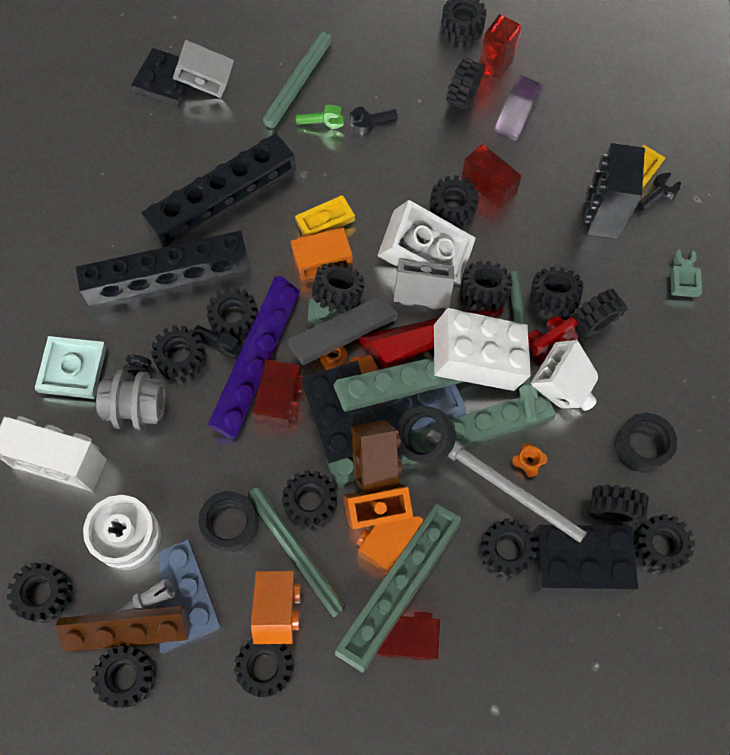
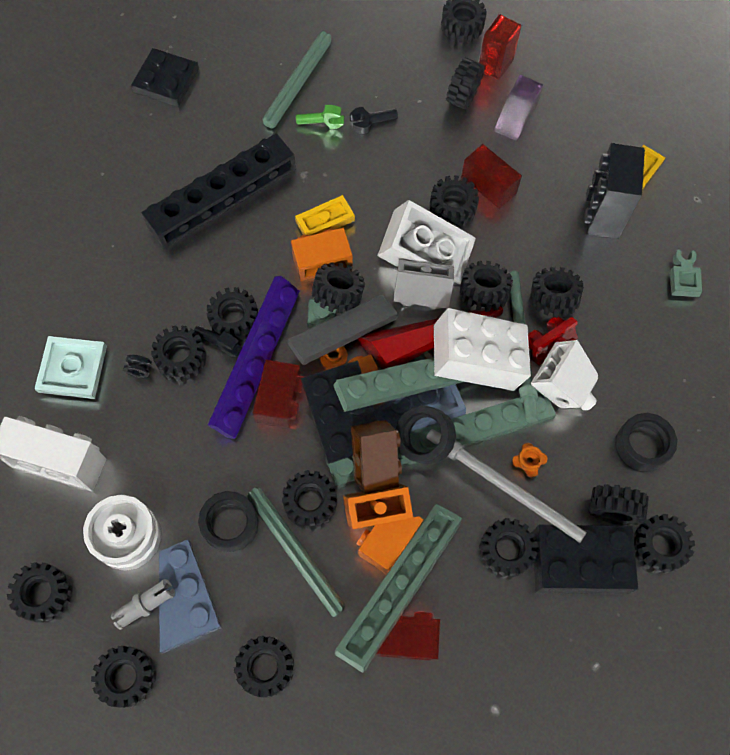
reddish brown plate [55,606,190,652] -> none
black brick [76,230,250,306] -> none
light grey piece [96,370,166,430] -> none
light grey brick [173,40,234,98] -> none
orange brick [251,571,301,644] -> none
black tyre [572,289,628,338] -> none
black bar [637,172,681,211] -> none

